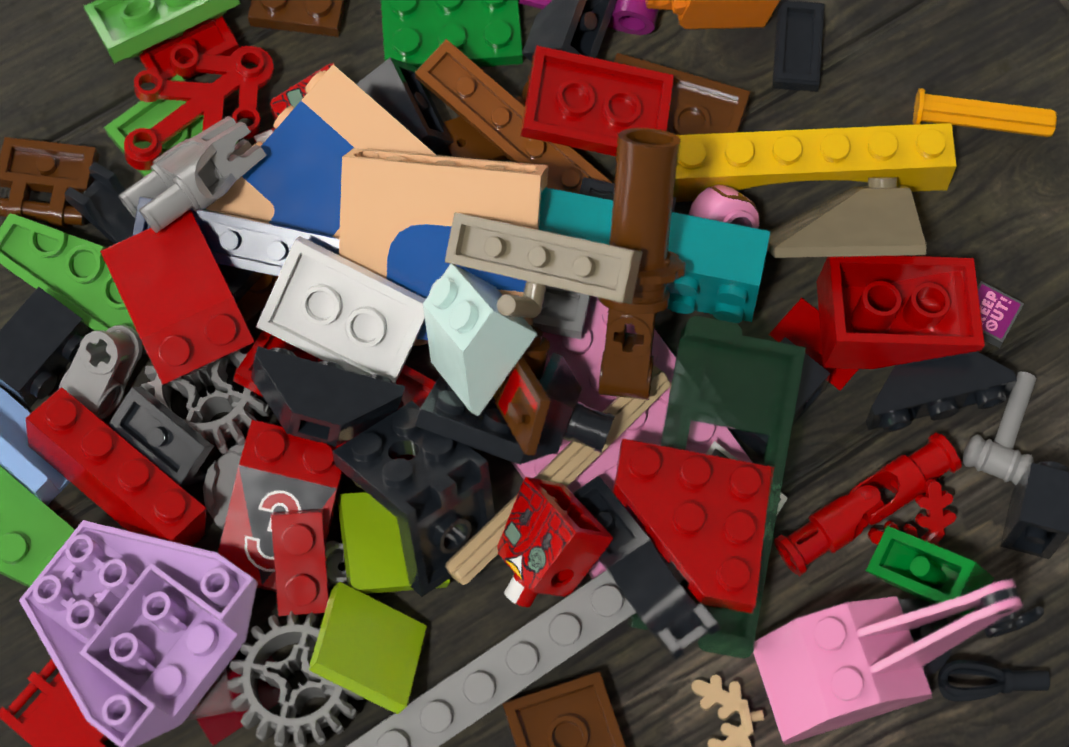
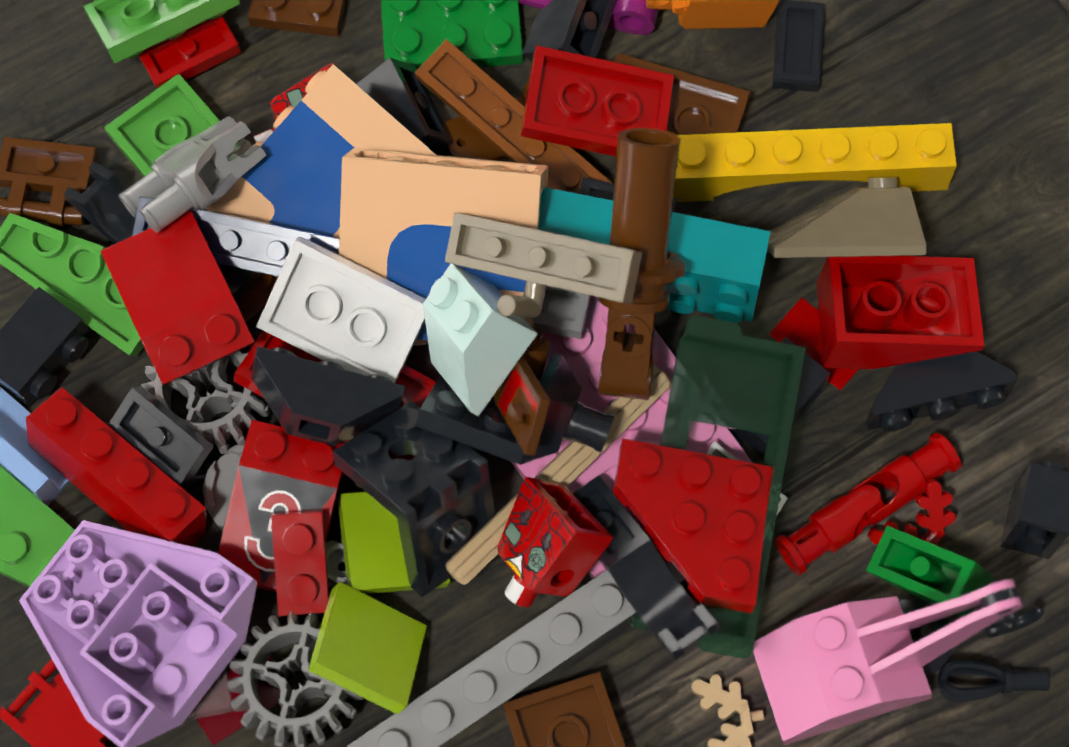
light grey piece [59,325,143,420] -> none
red plant [124,44,273,170] -> none
bright pink head [689,185,760,229] -> none
light orange axle [913,88,1057,137] -> none
light grey piece [963,372,1036,485] -> none
tile [978,281,1024,348] -> none

